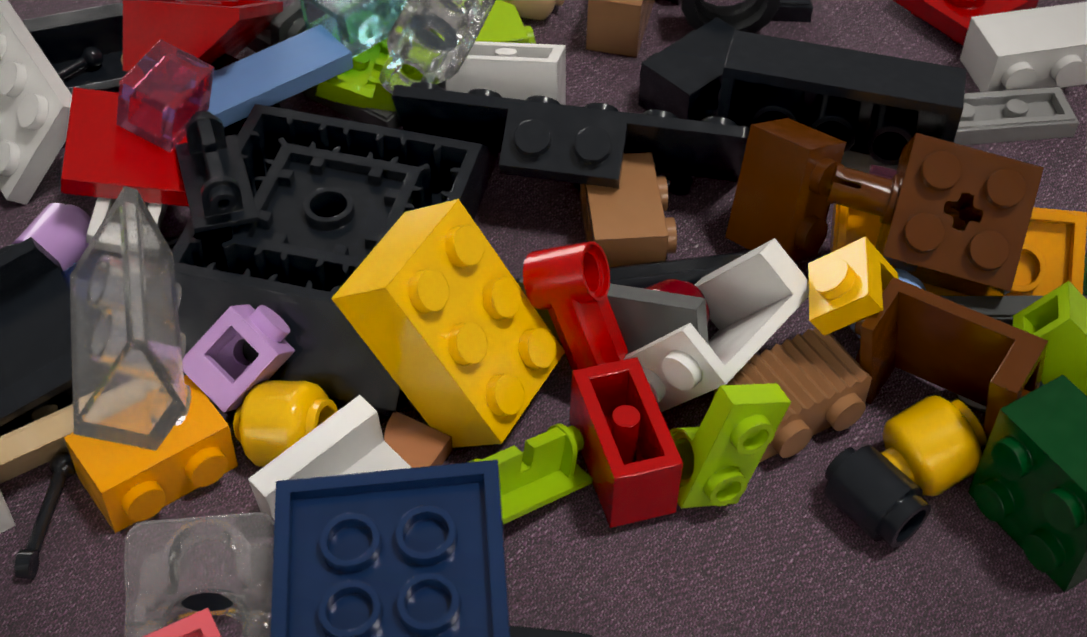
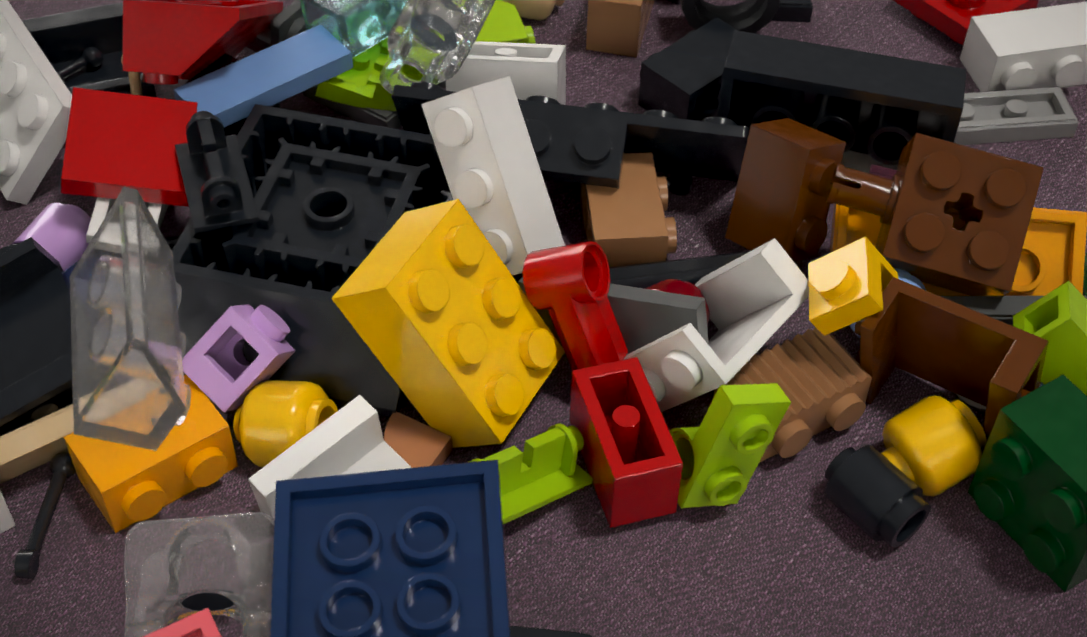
clear pink brick [116,39,214,152] -> none
none -> white brick [421,75,565,275]

